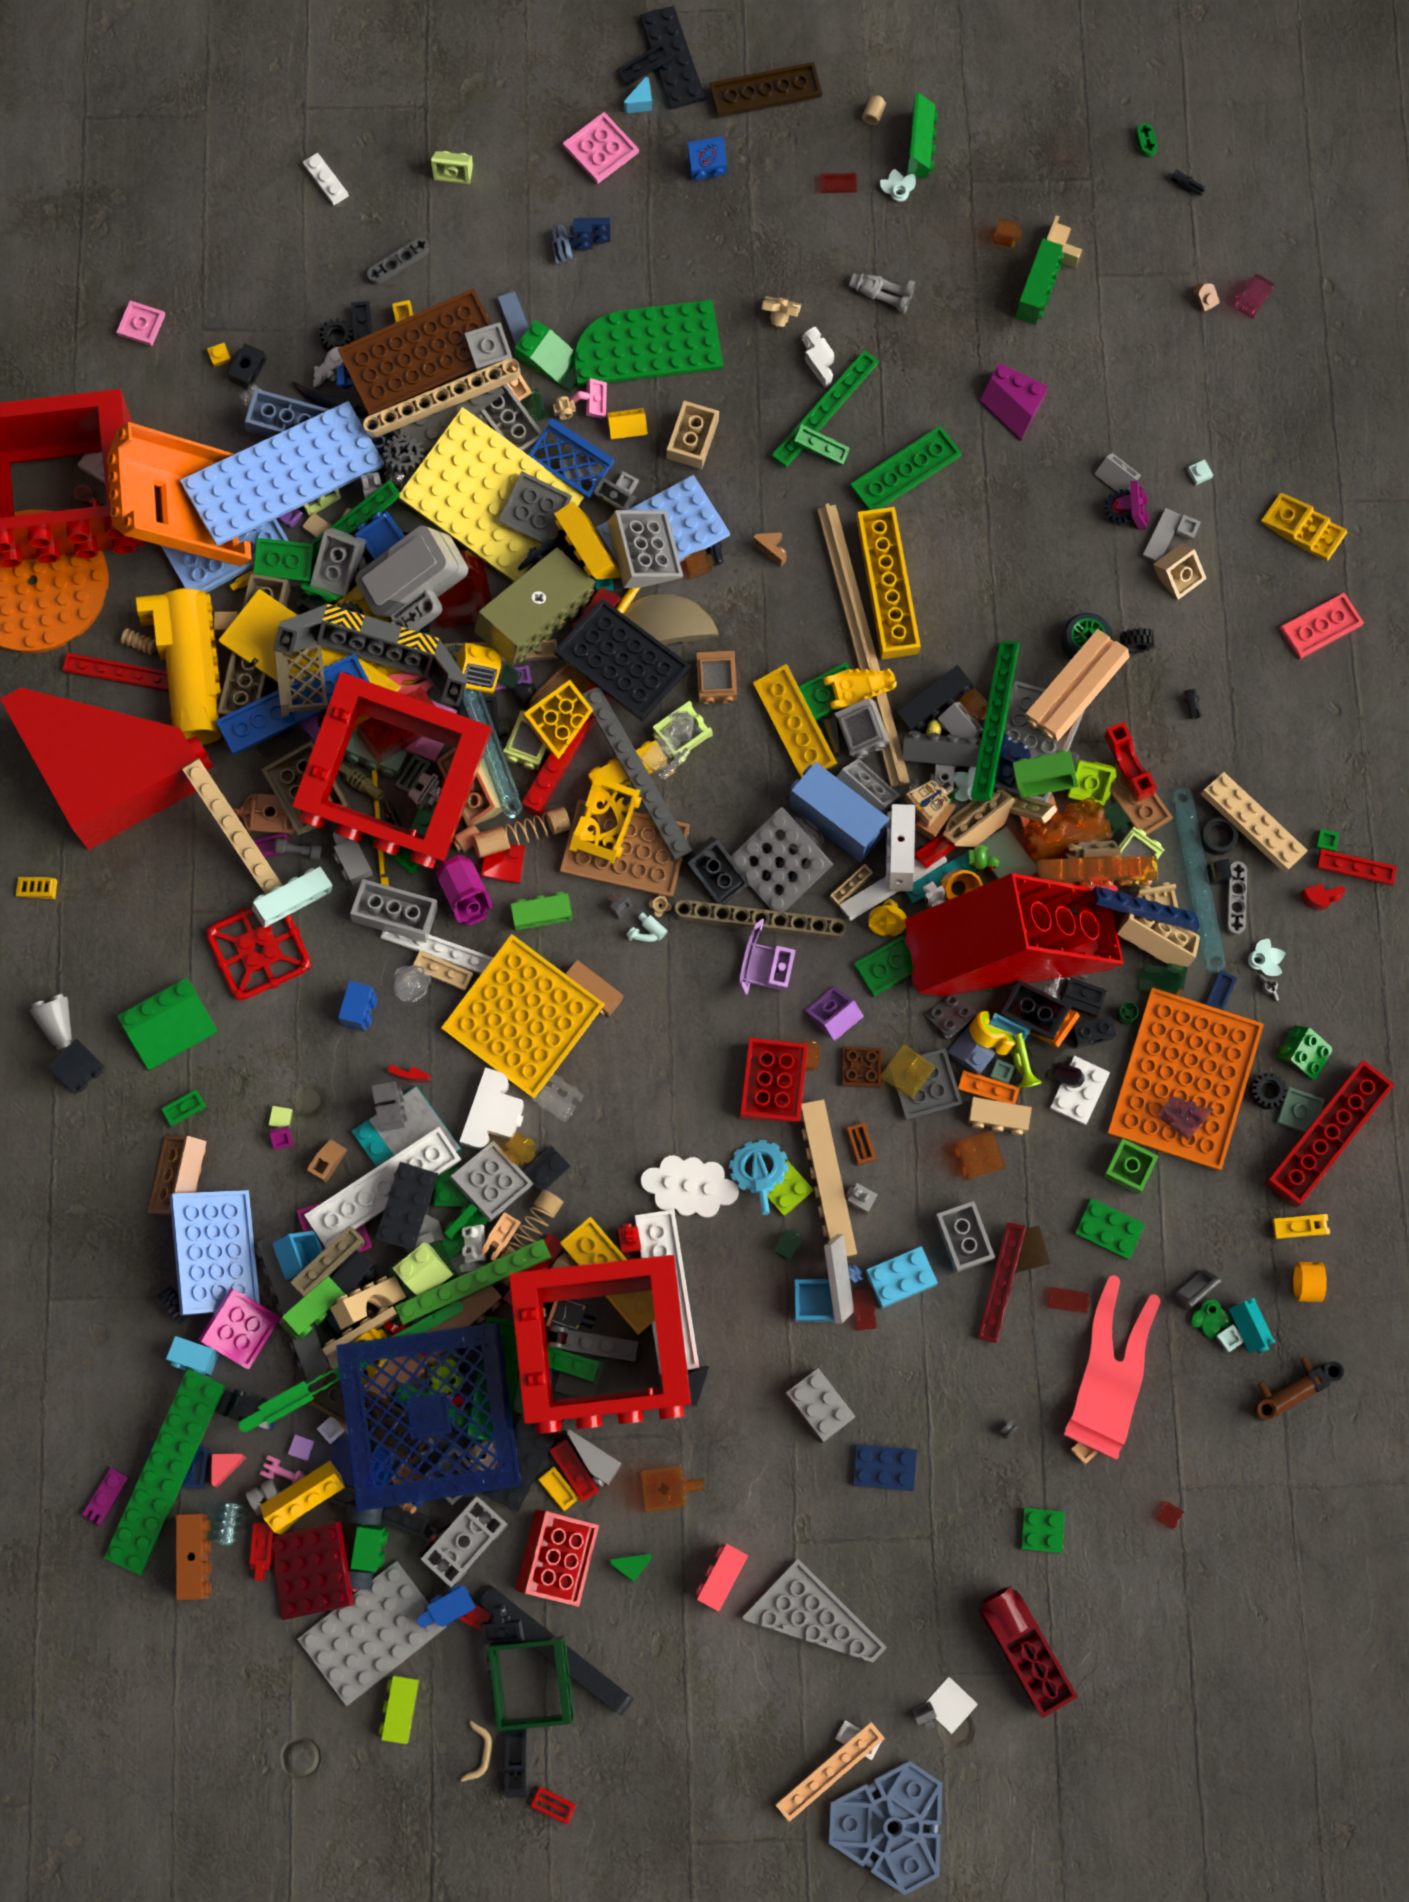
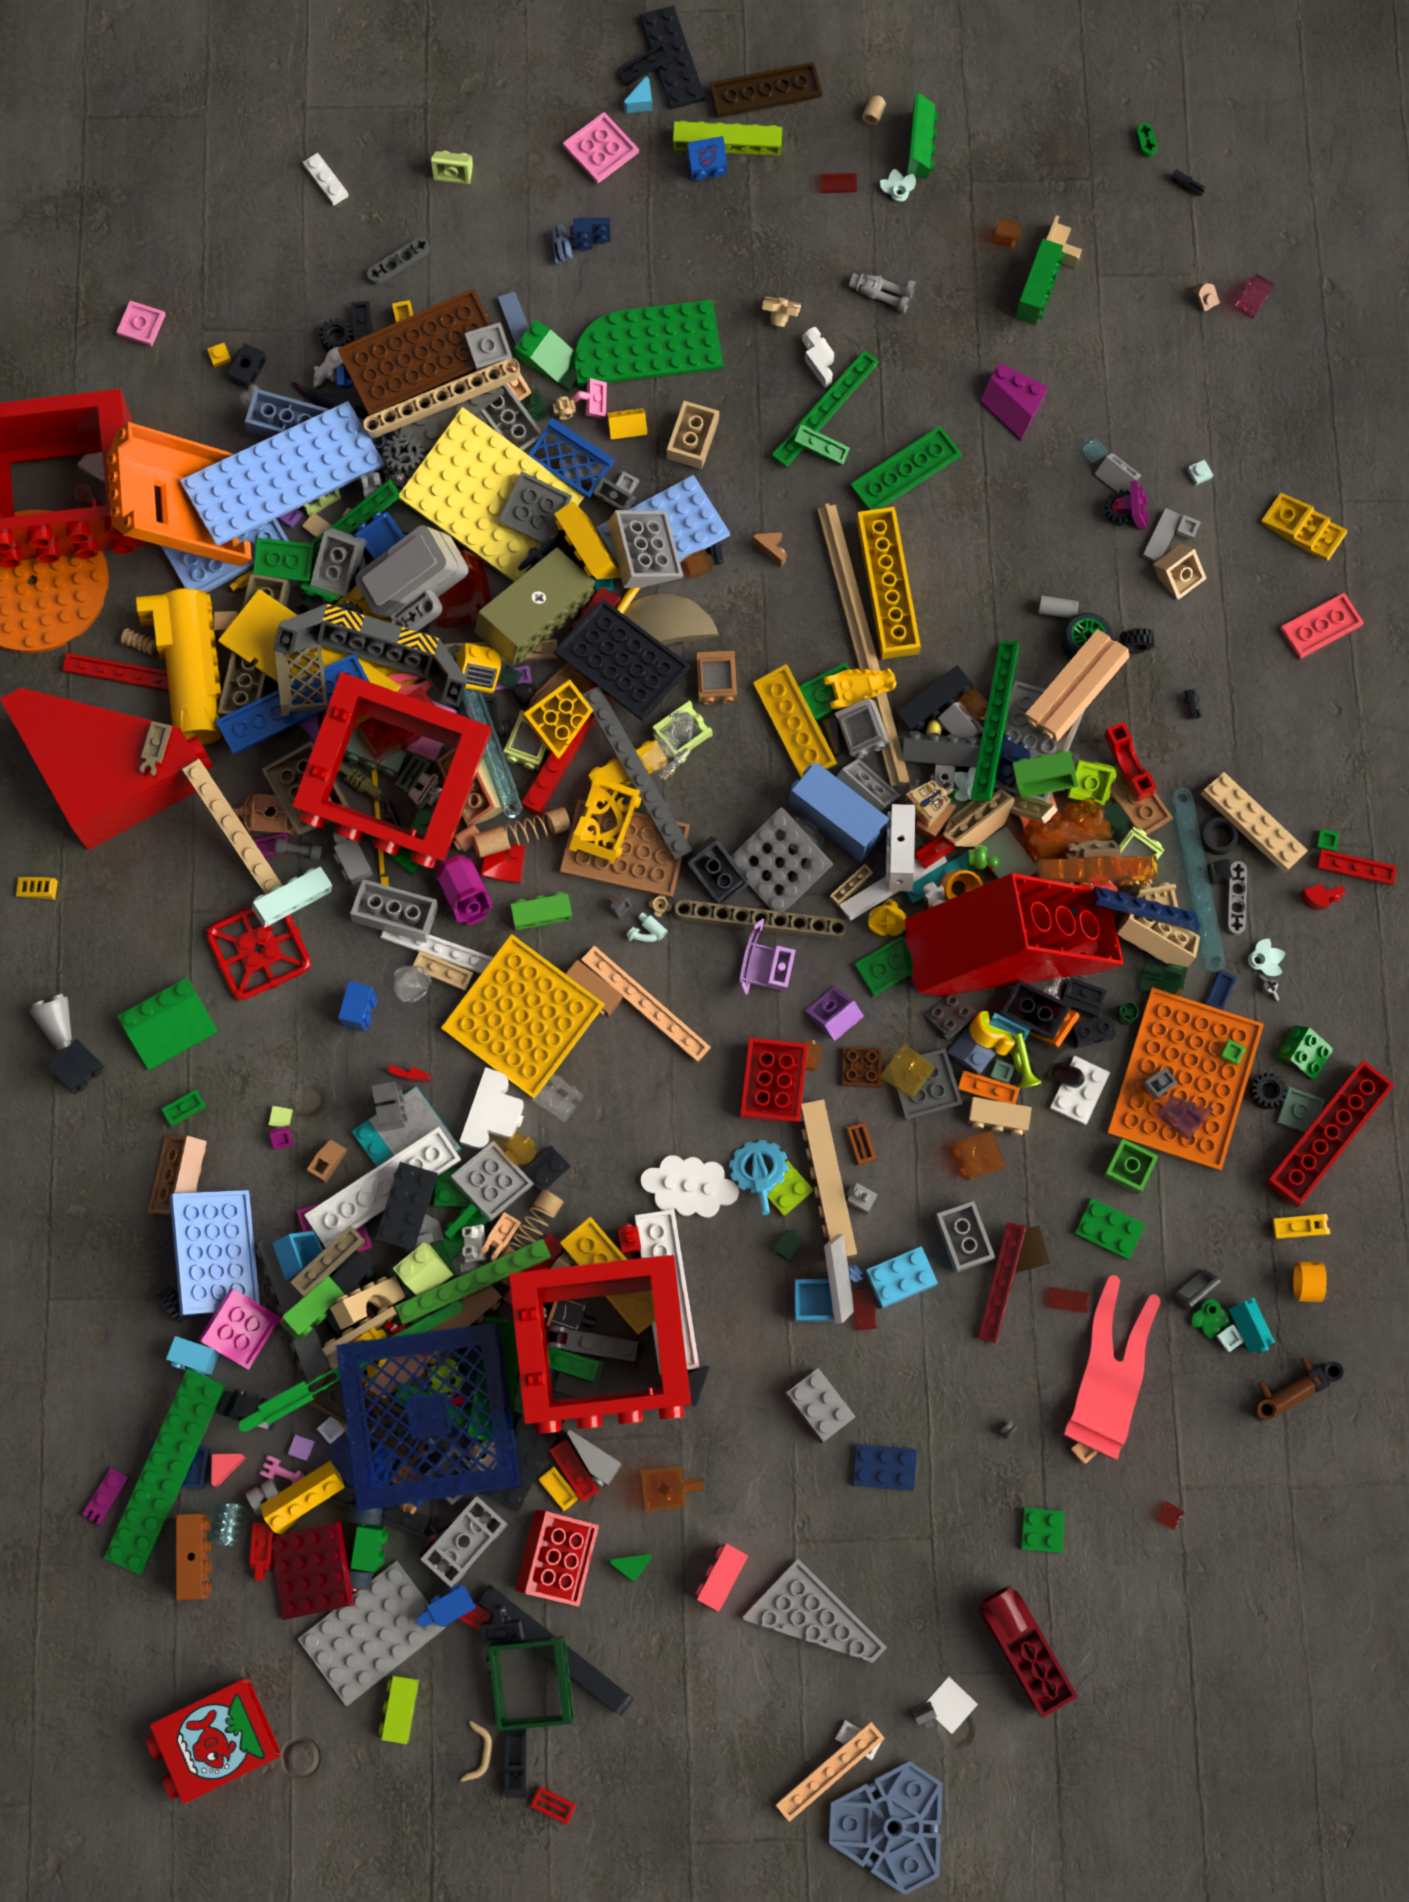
none -> dark tan plate [140,721,172,776]
none -> red brick [146,1678,282,1804]
none -> light nougat plate [581,945,711,1063]
none -> lime brick [673,121,782,156]
none -> light grey pin [1038,595,1079,619]
none -> clear light blue tile [1082,437,1108,464]
none -> dark grey slope [1141,1067,1178,1102]
none -> bright green tile [1220,1039,1246,1066]

